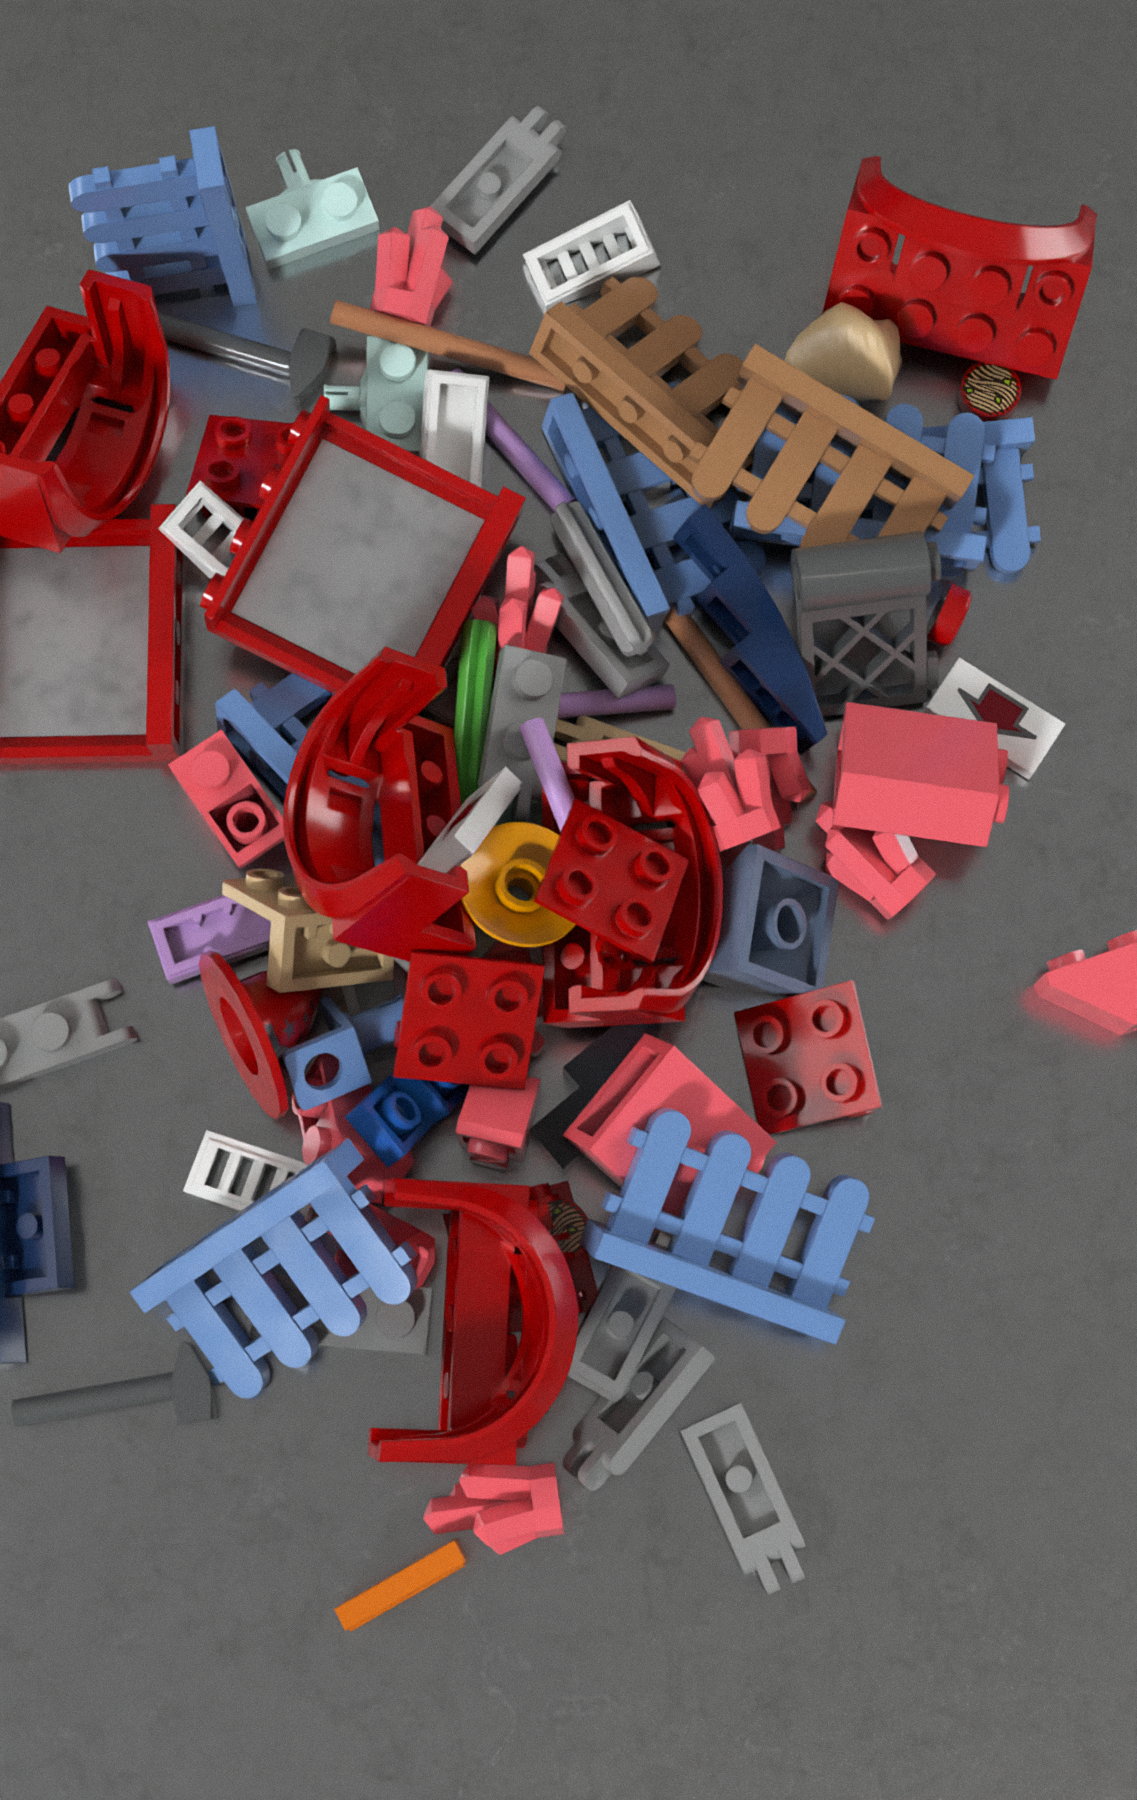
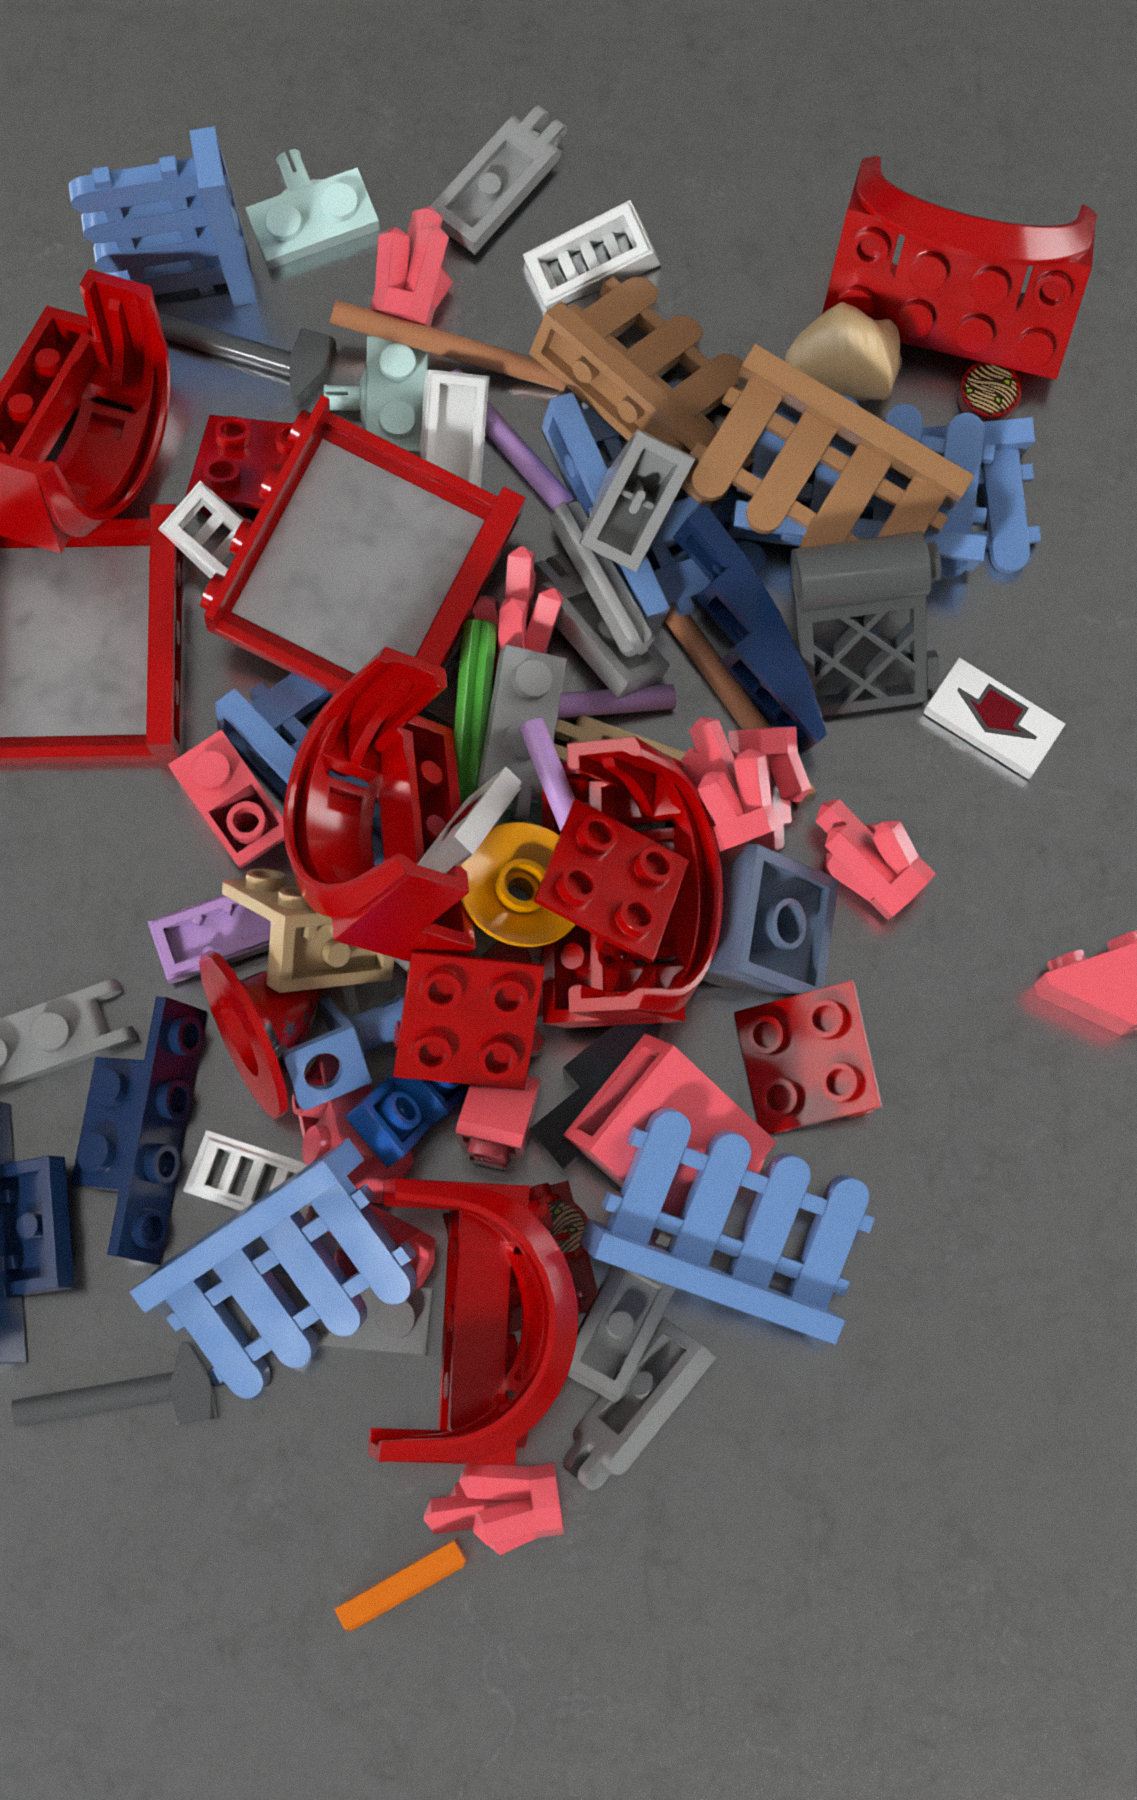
light grey hinge [680,1403,806,1595] -> none
coral brick [832,702,1009,847] -> none
red tile [927,582,972,648] -> none
none -> dark blue bracket [71,996,207,1265]
none -> light grey slope [580,429,695,572]

